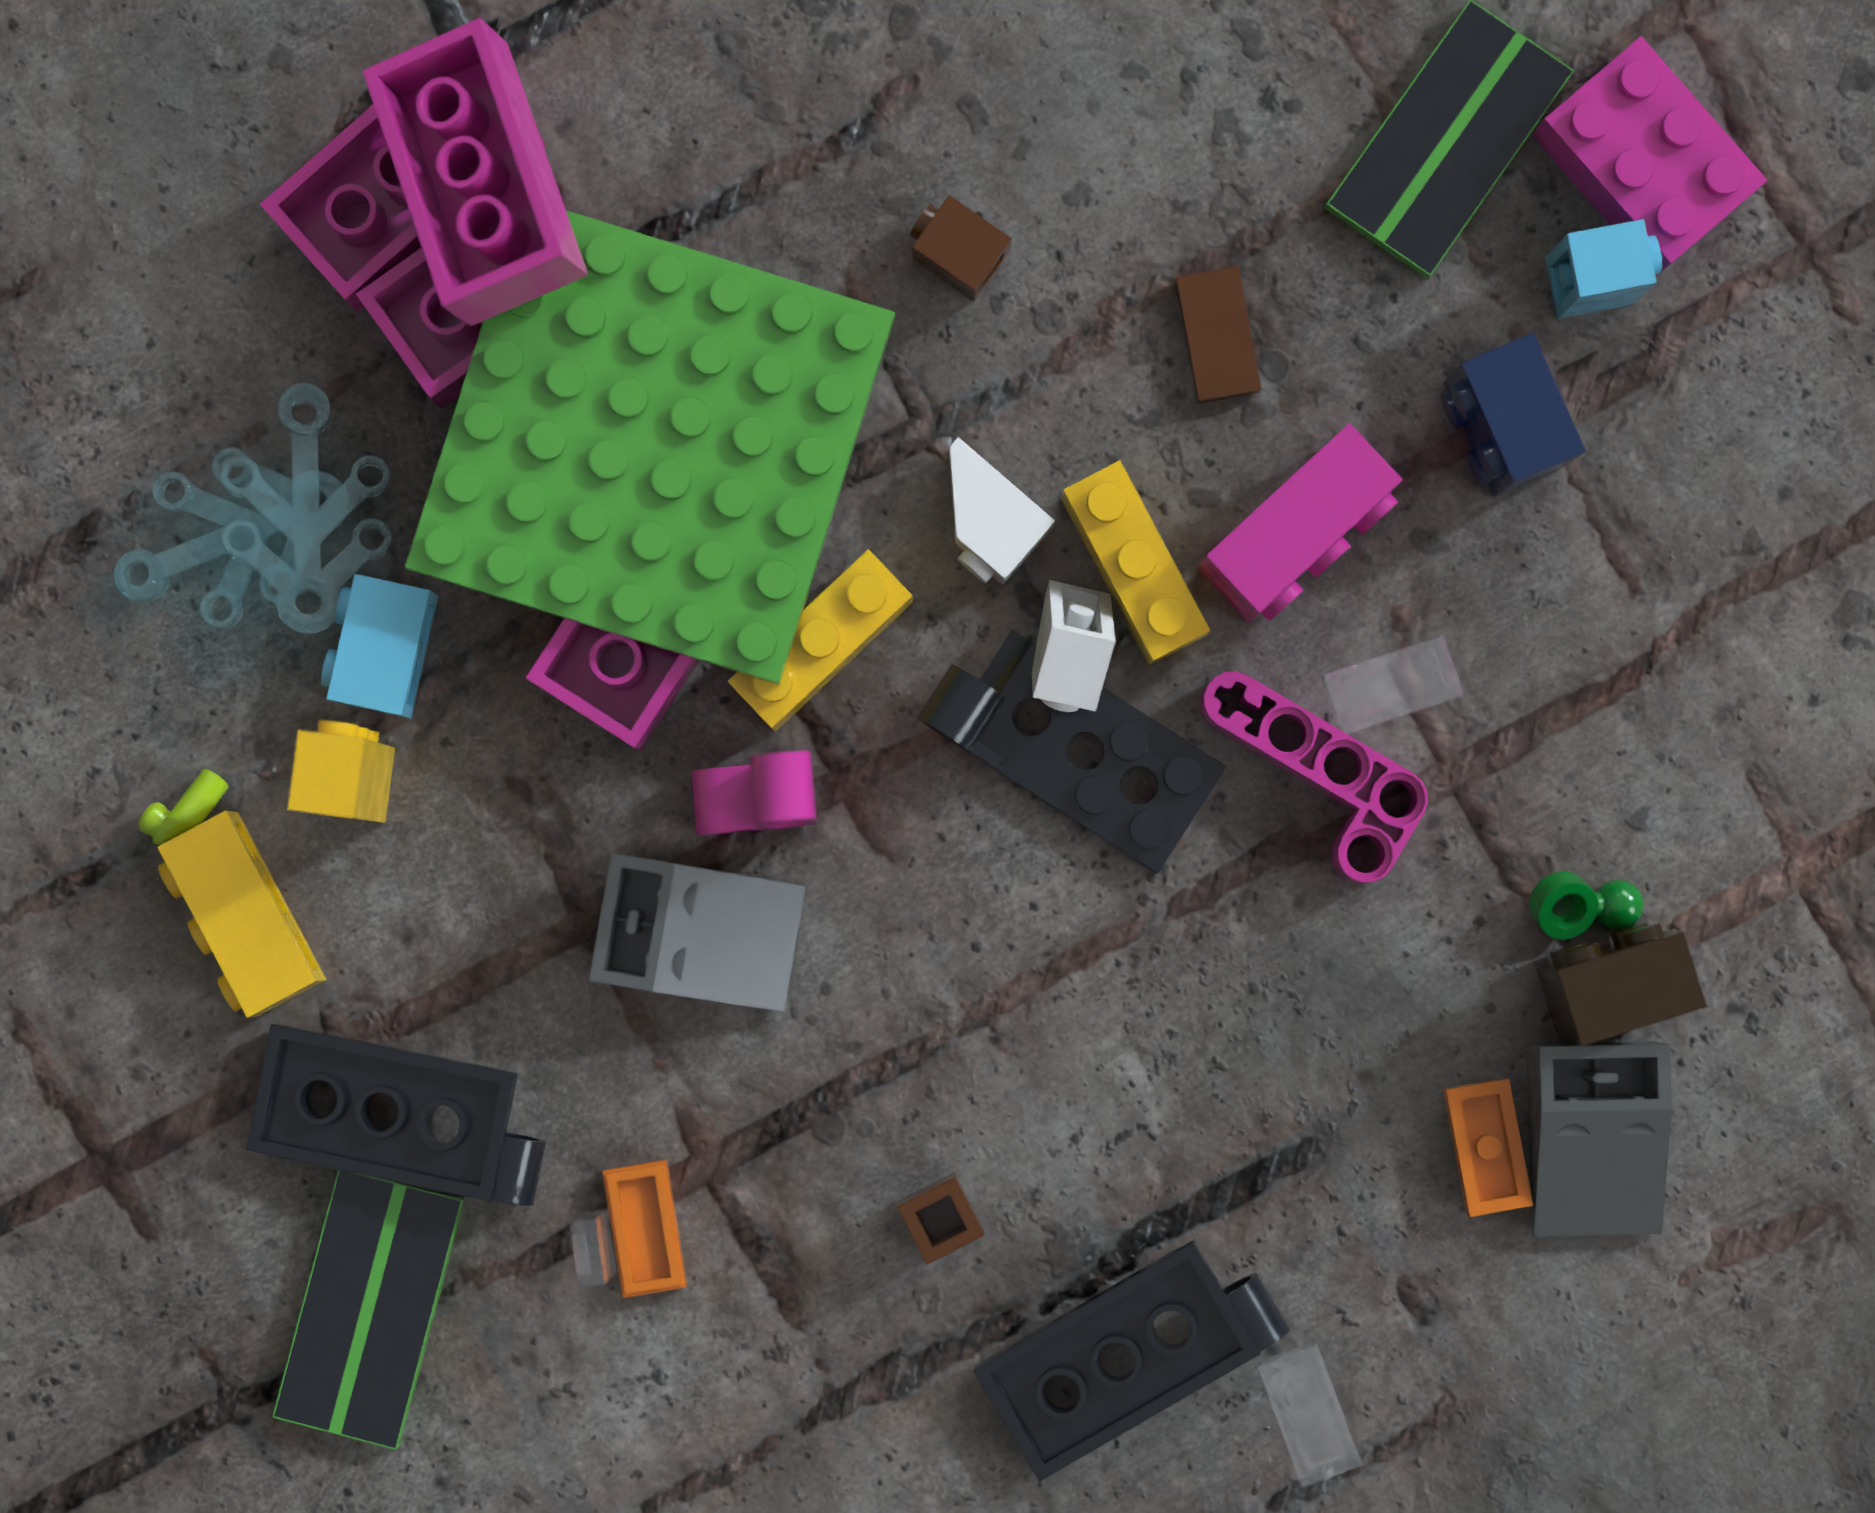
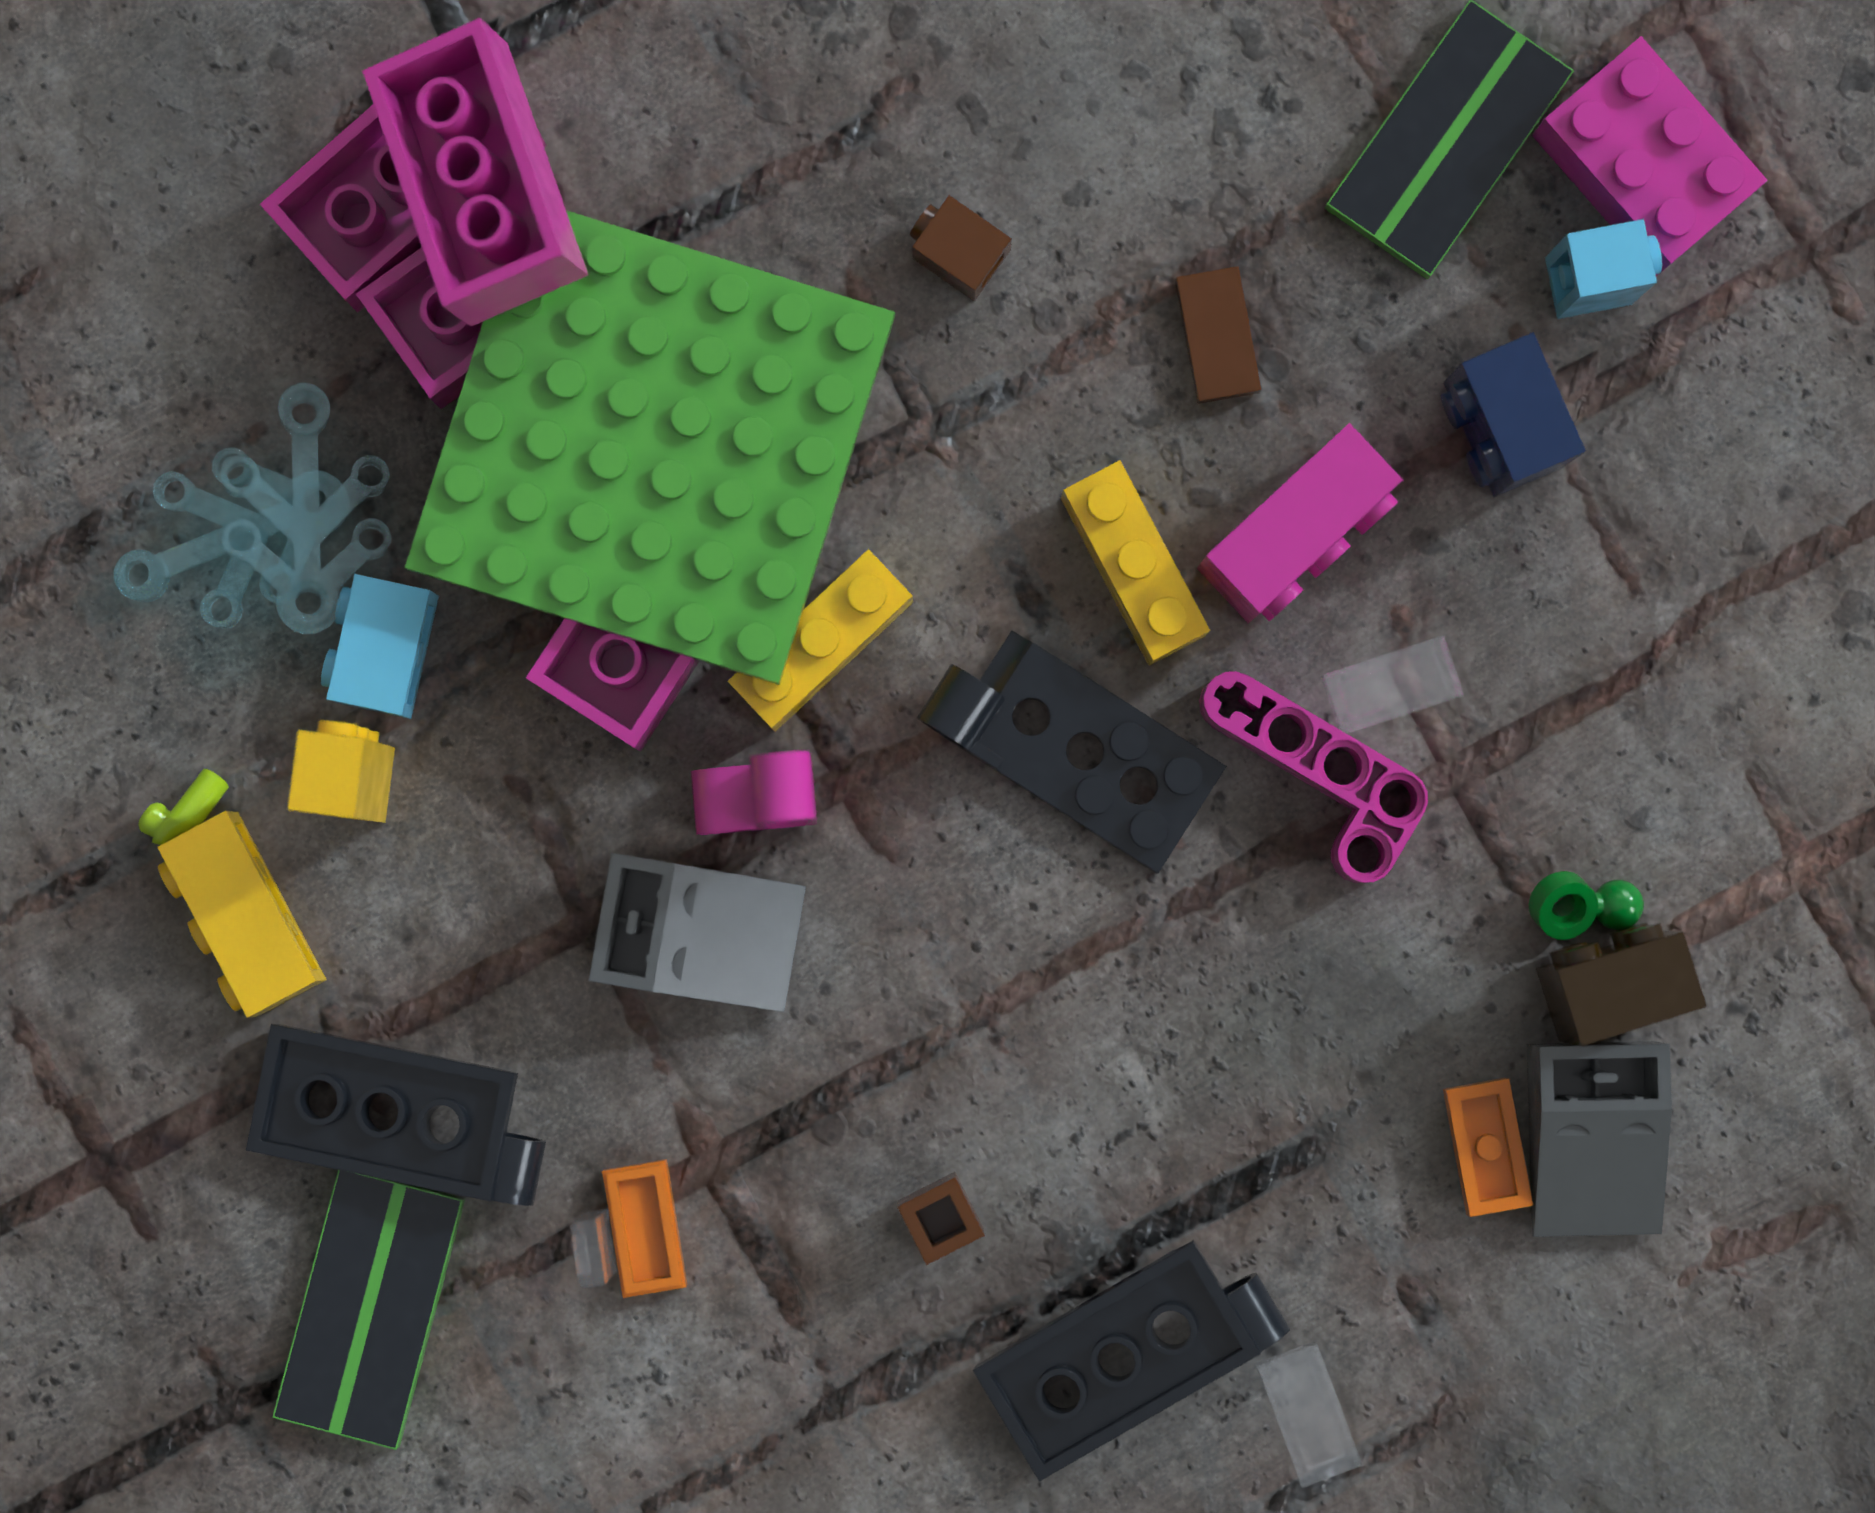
white slope [949,437,1055,585] -> none
white slope [1032,580,1115,712] -> none

